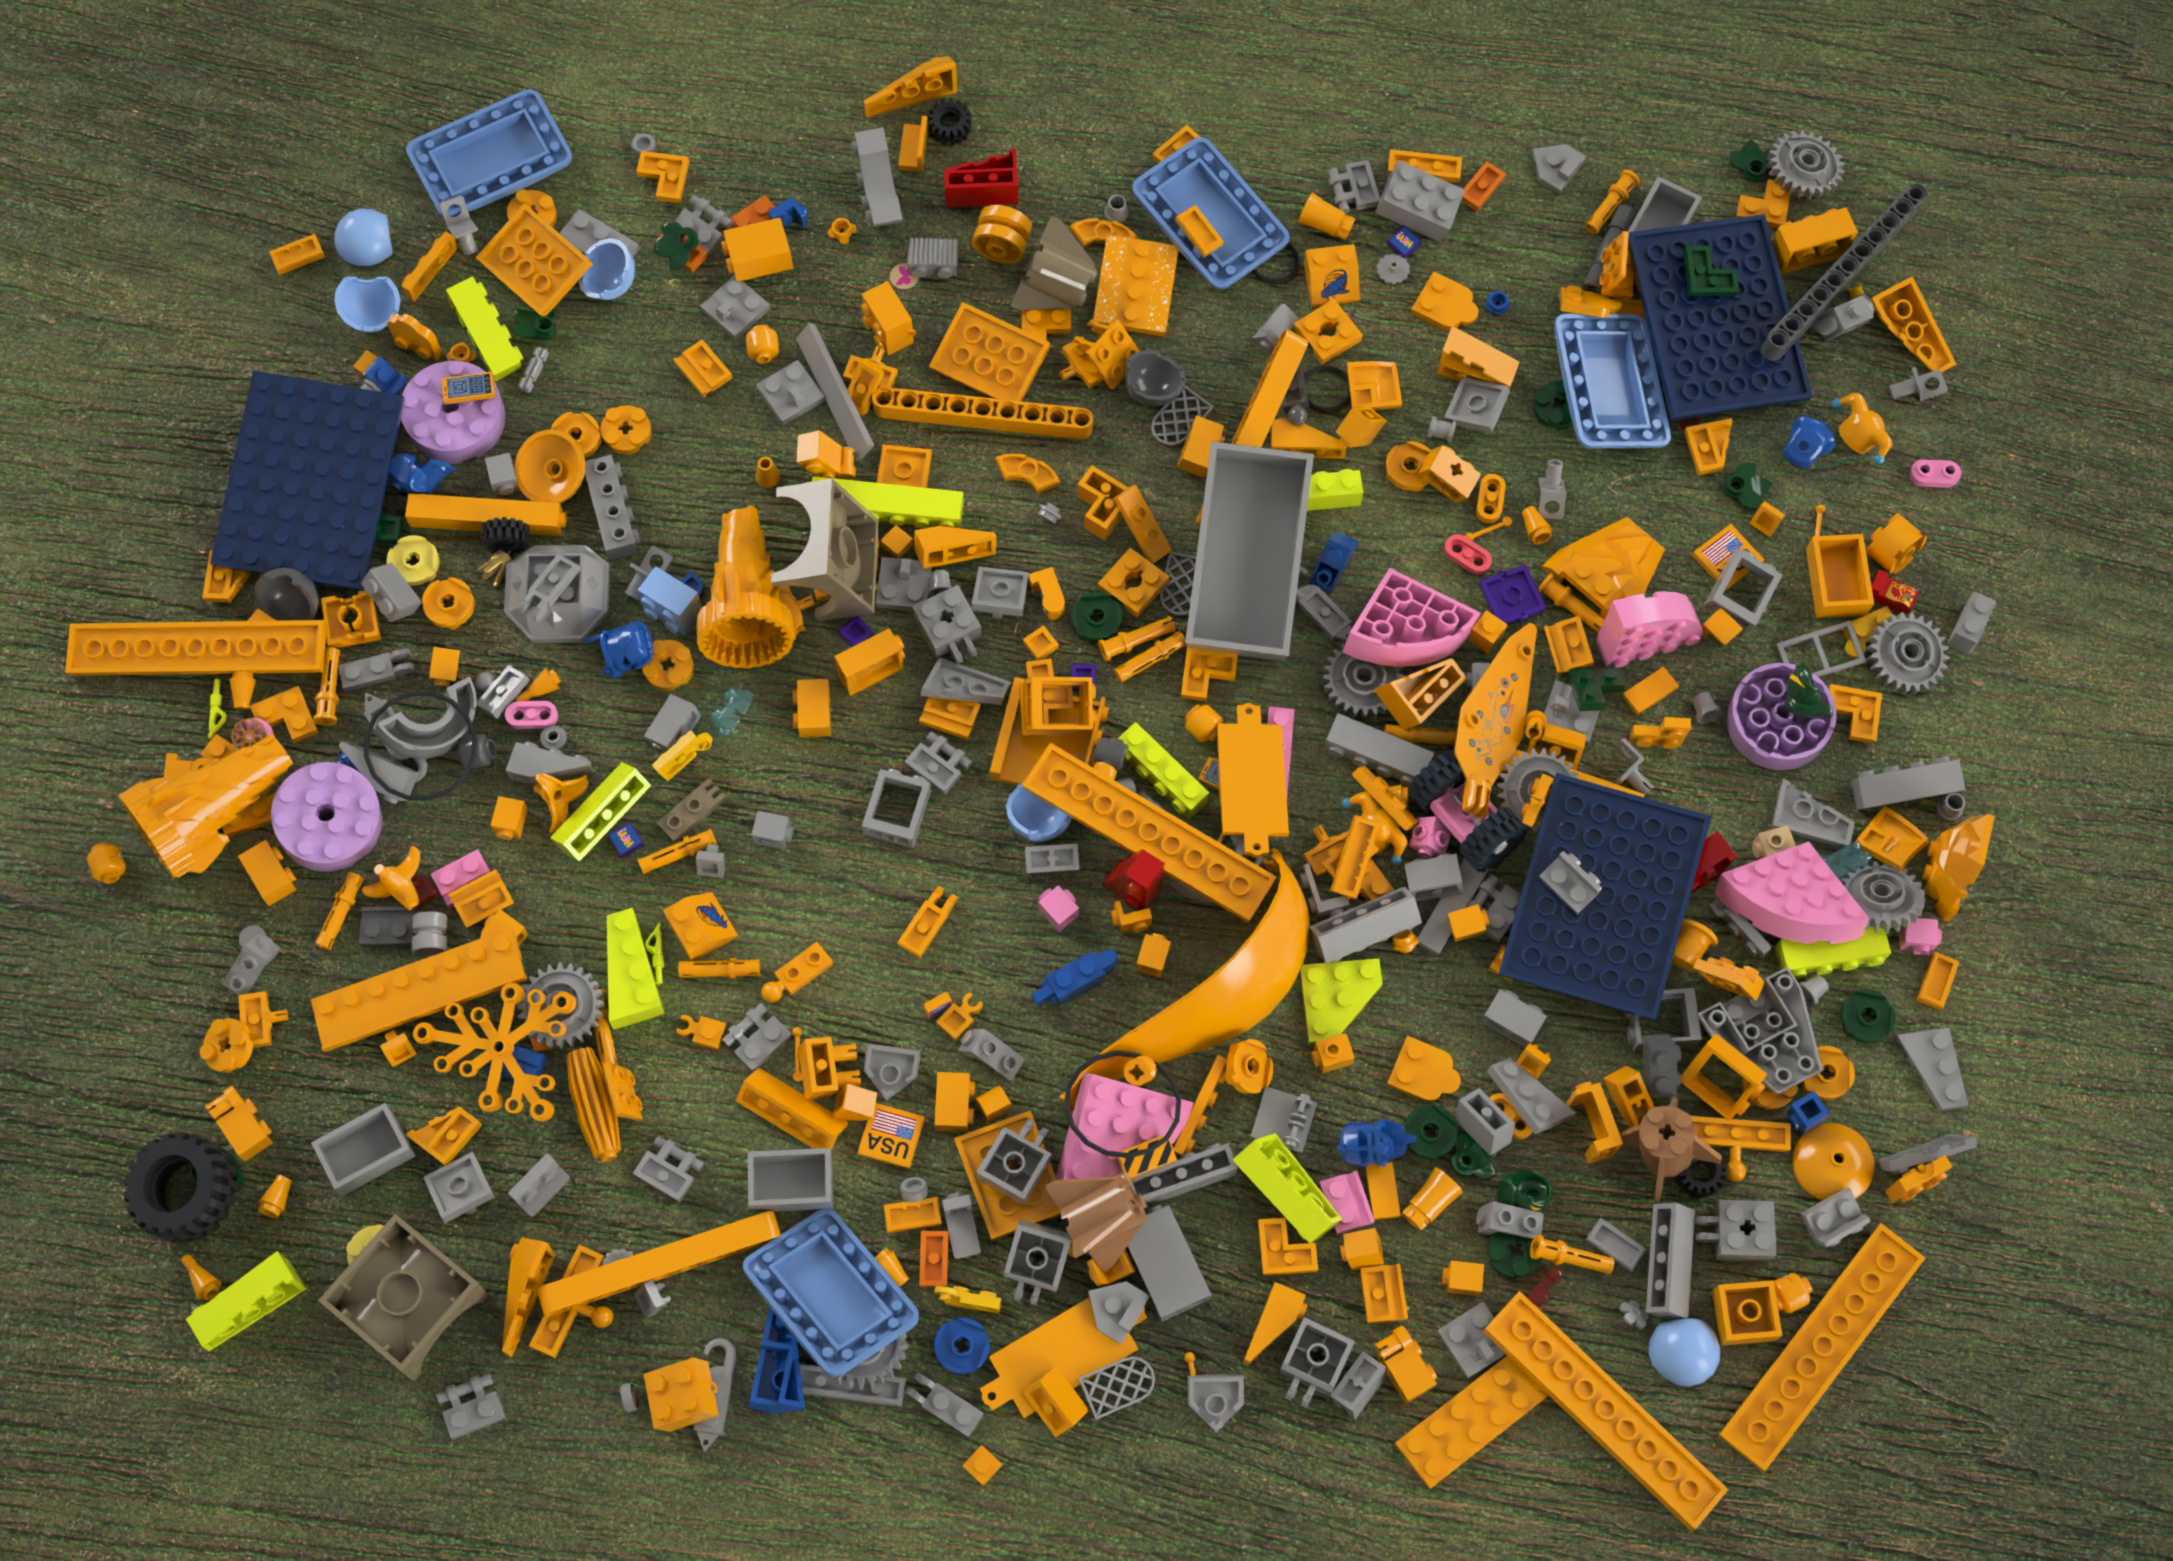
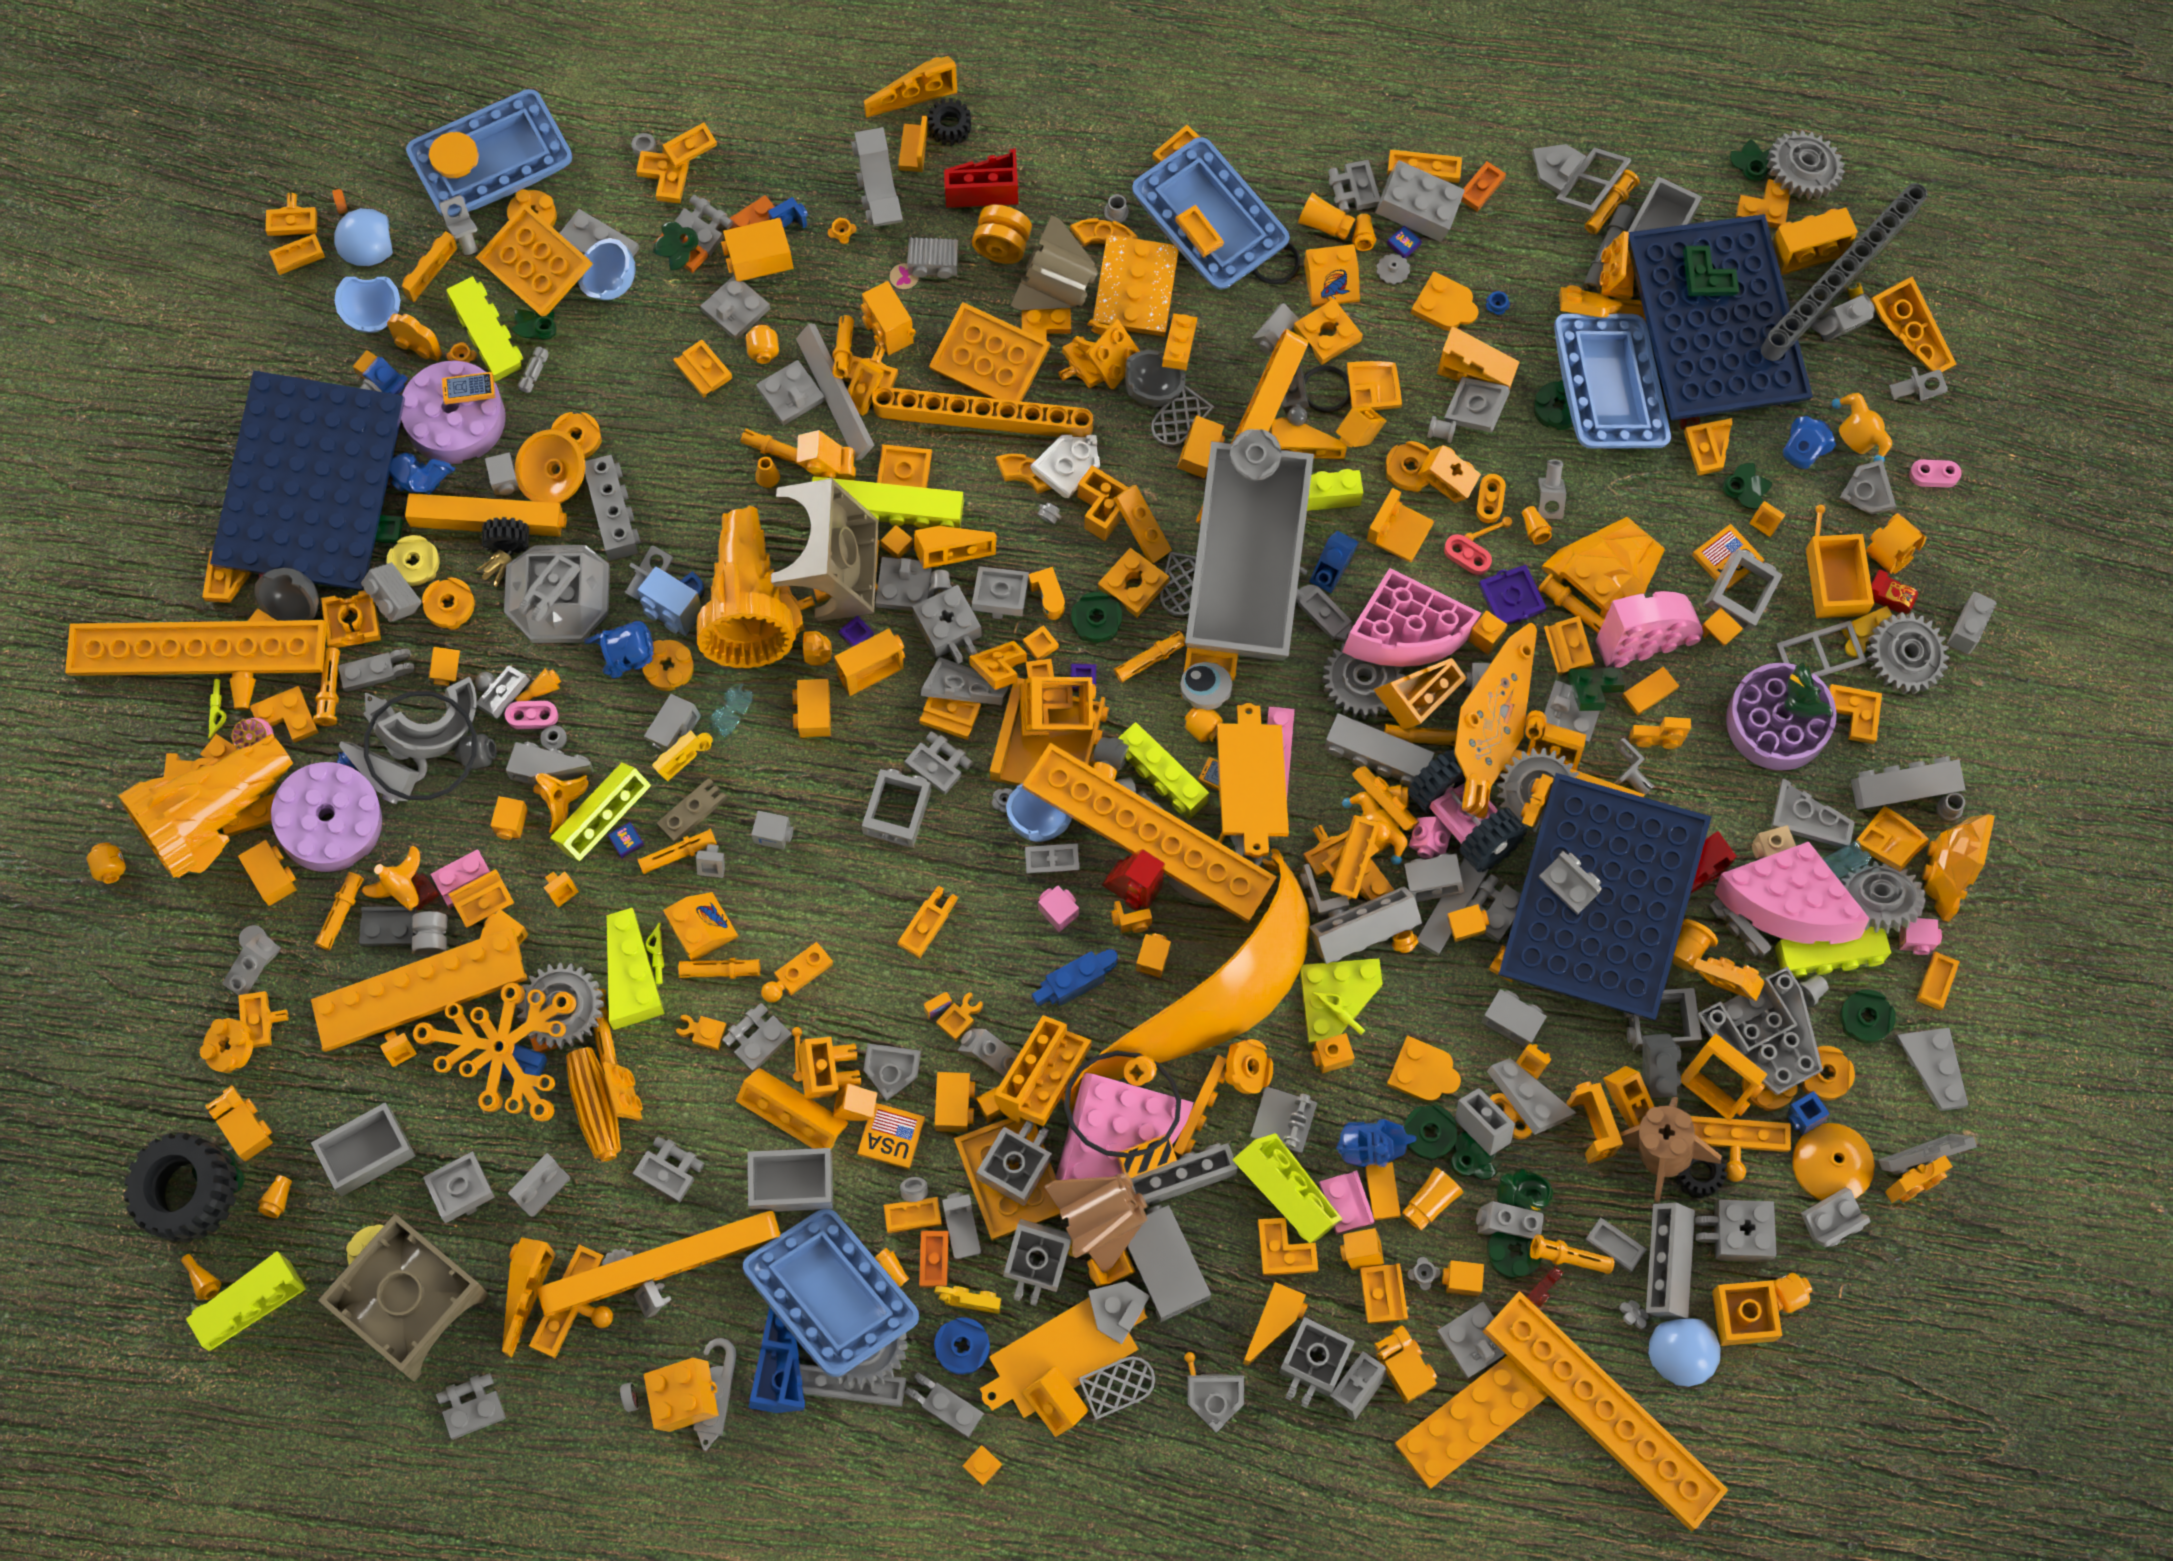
light orange wing [406,1106,482,1166] -> none
light orange plate [600,405,652,455] -> none
light orange pin [1098,616,1175,662] -> none
light grey piece [1692,692,1722,724] -> none
light orange plate [1718,1223,1925,1472] -> none
none -> light orange plate [266,193,317,236]
none -> orange tile [332,189,348,214]
none -> light orange tile [429,132,479,178]
none -> light orange tile [543,871,579,908]
none -> light orange panel [662,123,717,168]
none -> light orange pin [740,428,801,466]
none -> light orange rock [803,631,832,666]
none -> light orange pin [832,315,854,379]
none -> light orange plate [969,641,1027,690]
none -> light grey plate [992,788,1013,813]
none -> light orange brick [994,1015,1091,1127]
none -> white tile [1030,435,1100,498]
none -> light orange plate [1162,313,1198,371]
none -> tile [1180,662,1232,710]
none -> light grey tile [1230,429,1281,481]
none -> neon yellow hand [1312,991,1365,1035]
none -> light orange cone [1352,214,1376,251]
none -> light orange bracket [1366,488,1434,562]
none -> light grey plate [1407,1257,1440,1290]
none -> light grey window [1556,148,1631,213]
none -> light grey plate [1840,459,1896,515]

